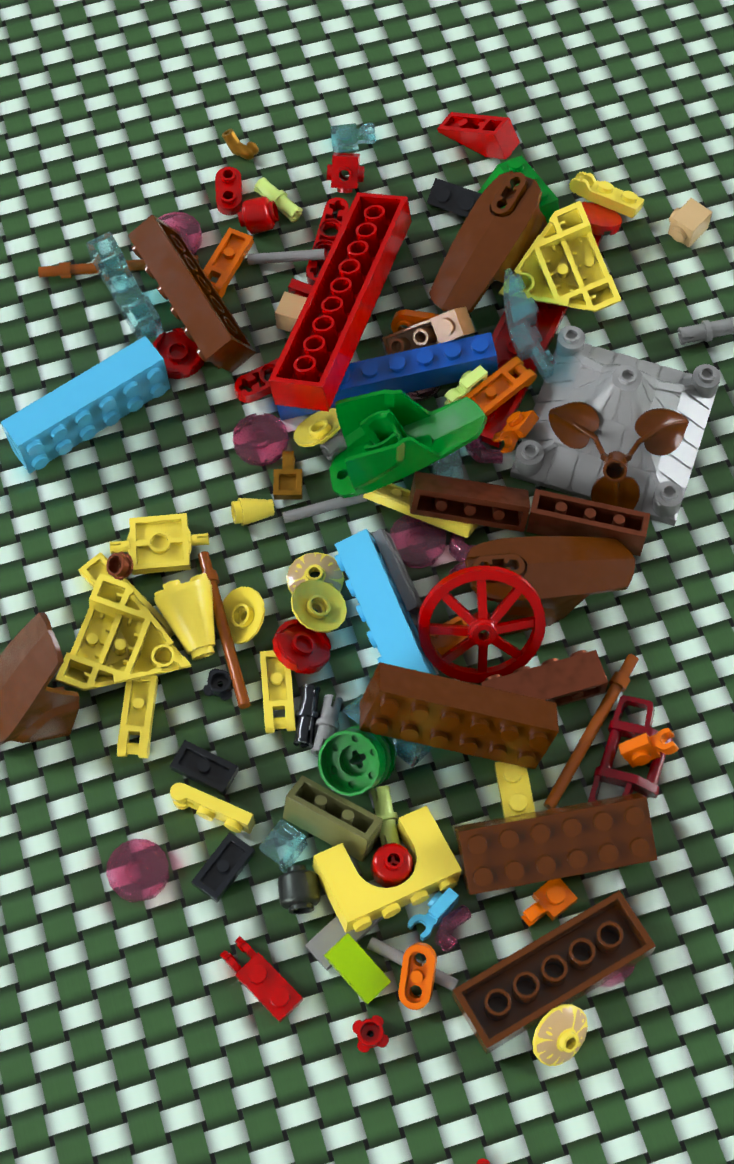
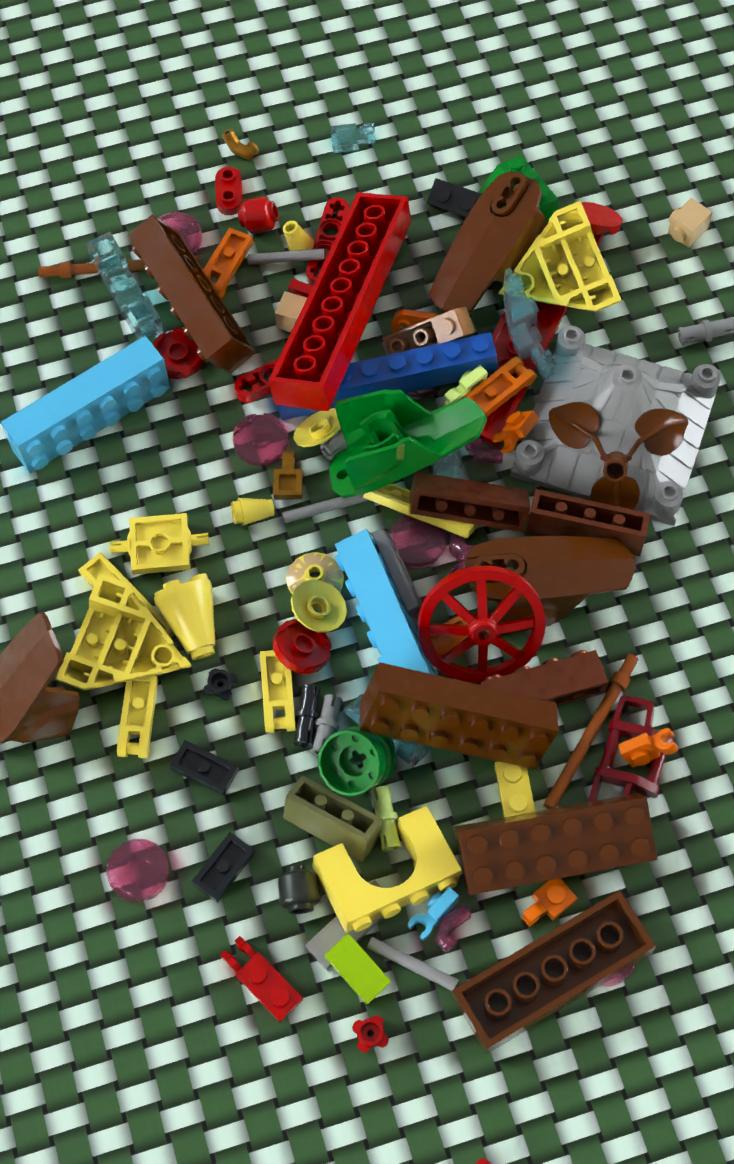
copper plate [106,552,133,580] -> none
light yellow plate [170,782,255,834] -> none
dark orange bar [198,551,251,709] -> none
light yellow dish [223,587,265,644] -> none
yellowish green pin [254,177,303,222] -> none
clear light blue panel [259,819,308,873] -> none
red brick [327,152,365,193] -> none
red head [370,843,413,888] -> none
orange plate [398,942,437,1010] -> none
red slope [437,112,520,160] -> none
tan dish [532,1004,588,1066] -> none
light yellow hinge [569,171,645,218] -> none
none -> light yellow cone [283,221,314,251]

